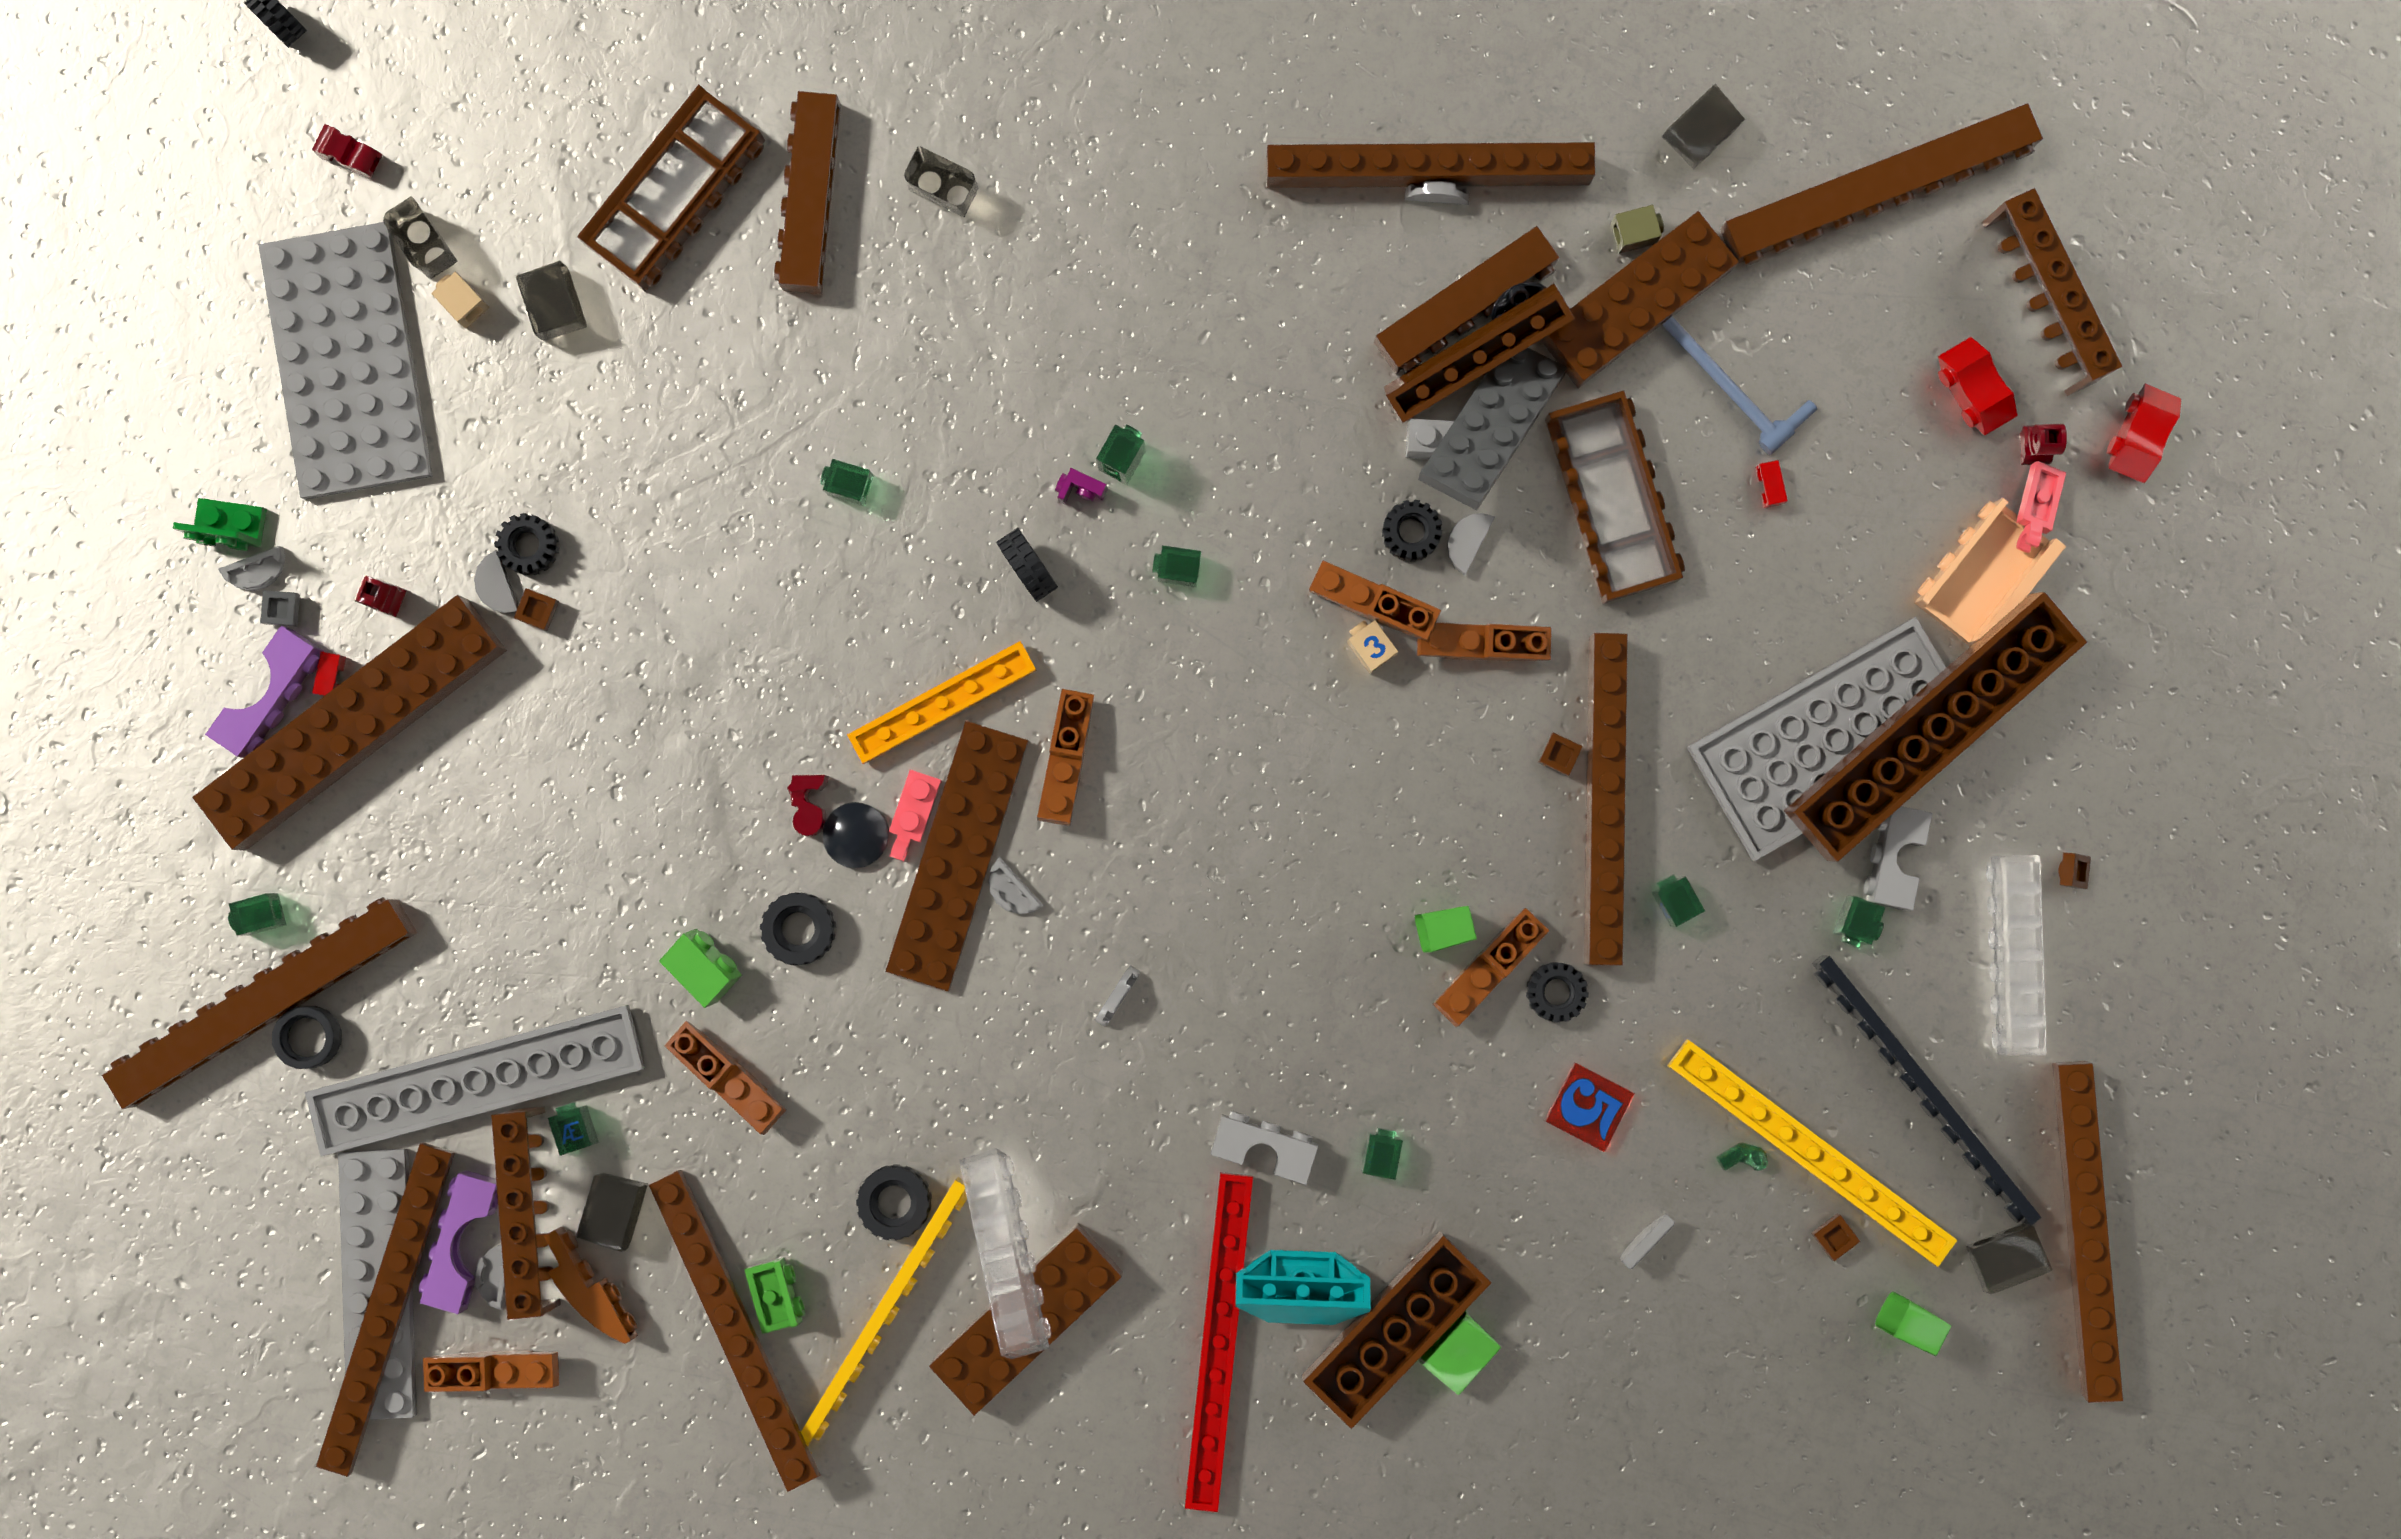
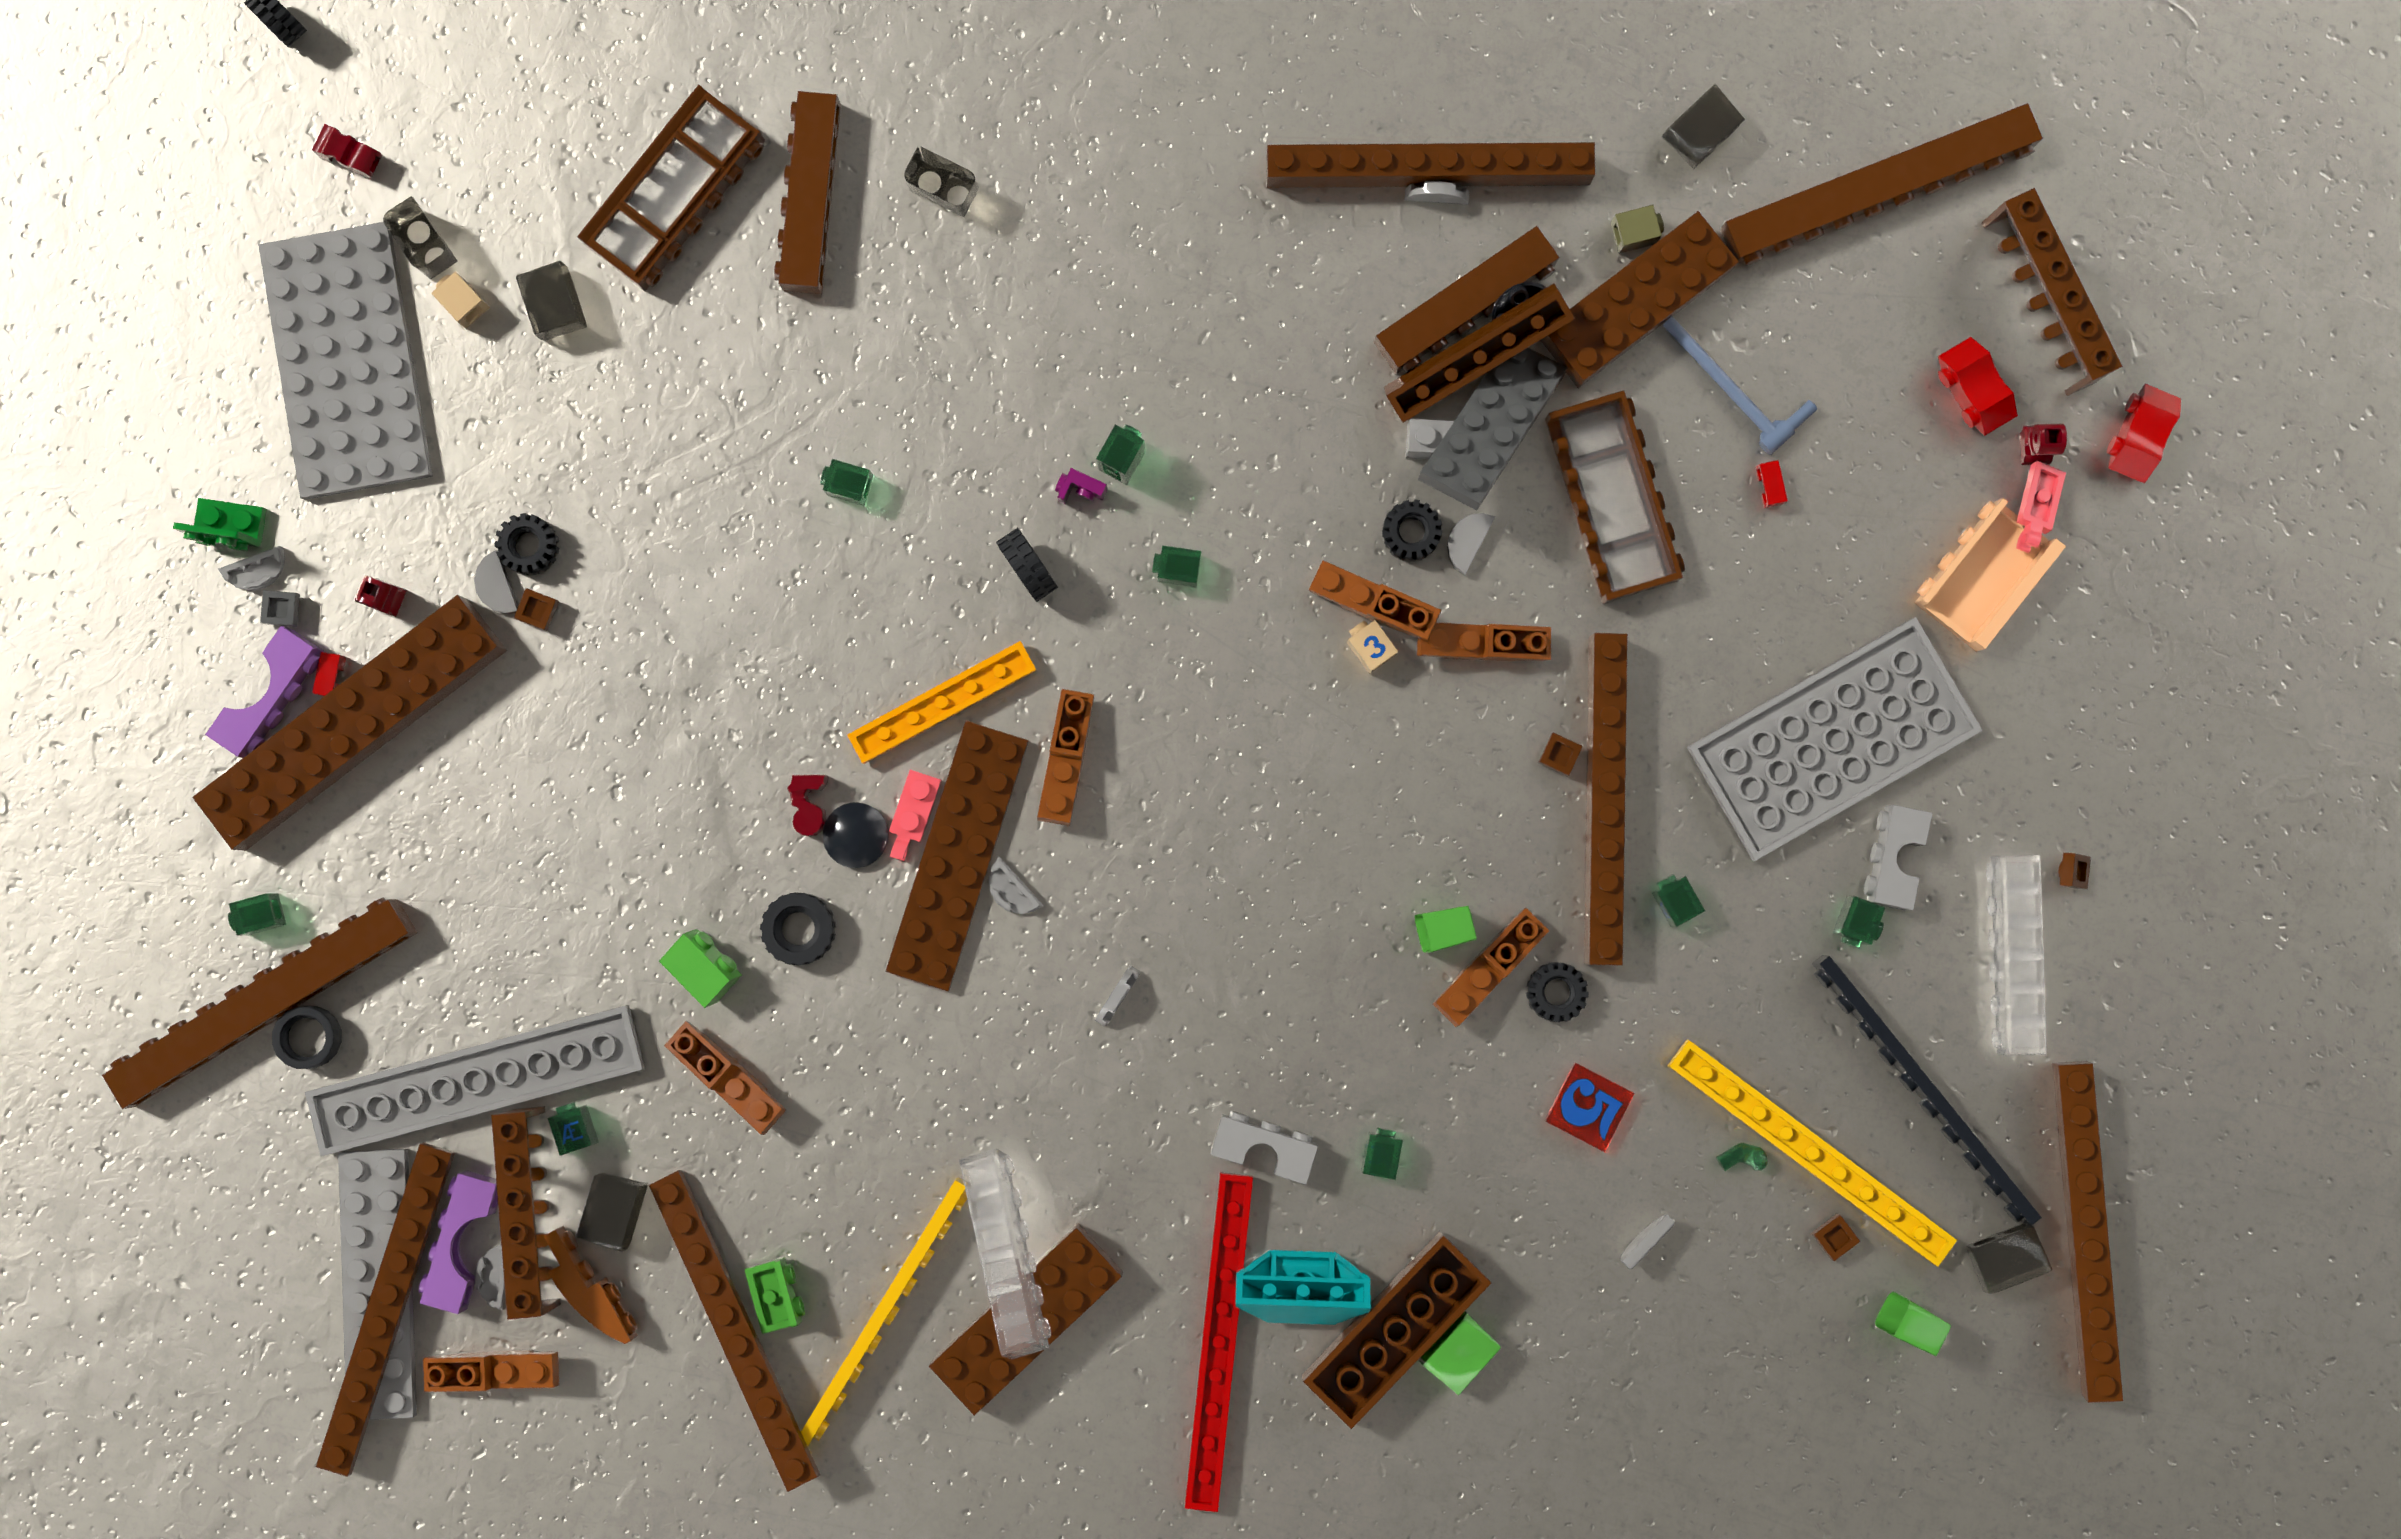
black tyre [856,1164,932,1240] -> none
reddish brown brick [1784,592,2087,862] -> none

